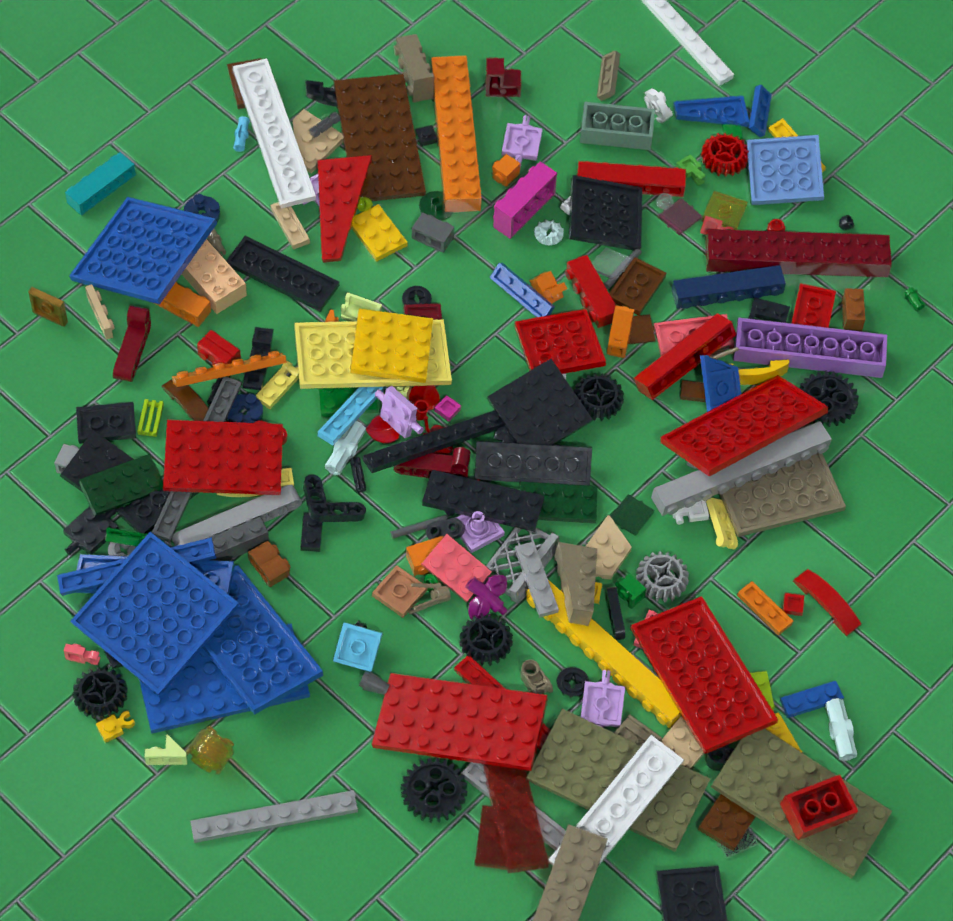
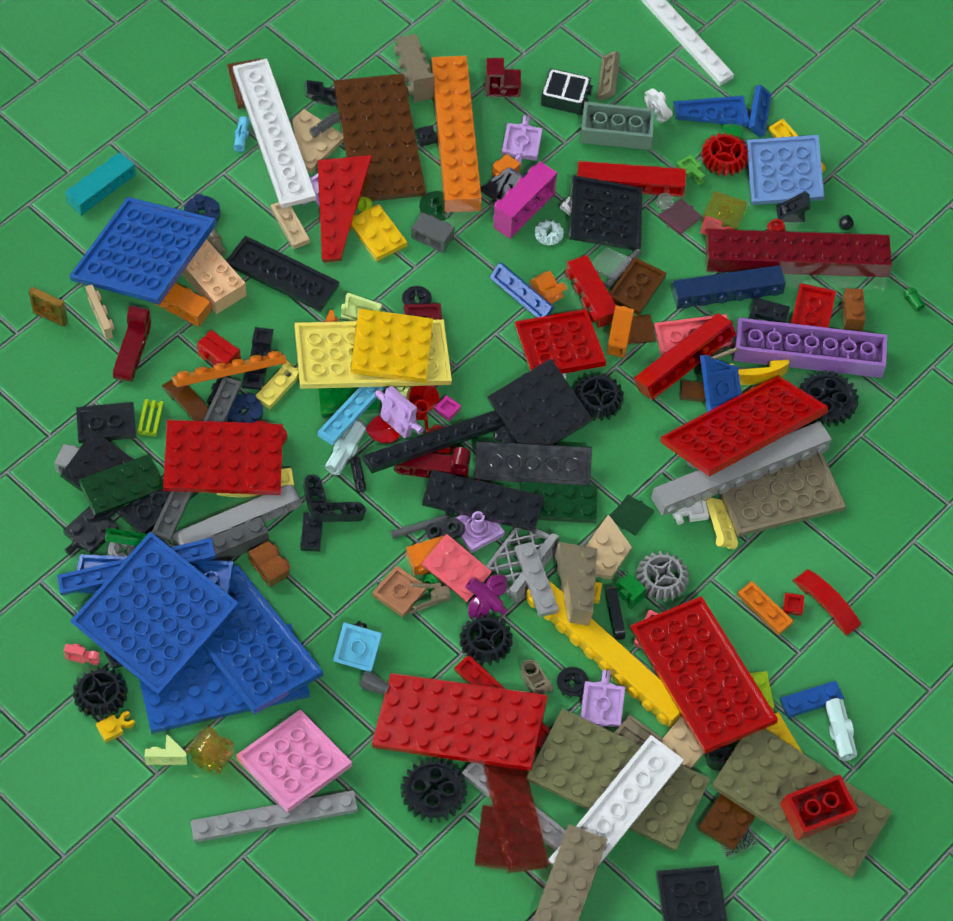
none -> bright pink plate [236,709,352,813]
none -> black wing [480,167,525,202]
none -> black brick [541,68,593,115]
none -> black slope [777,191,811,222]

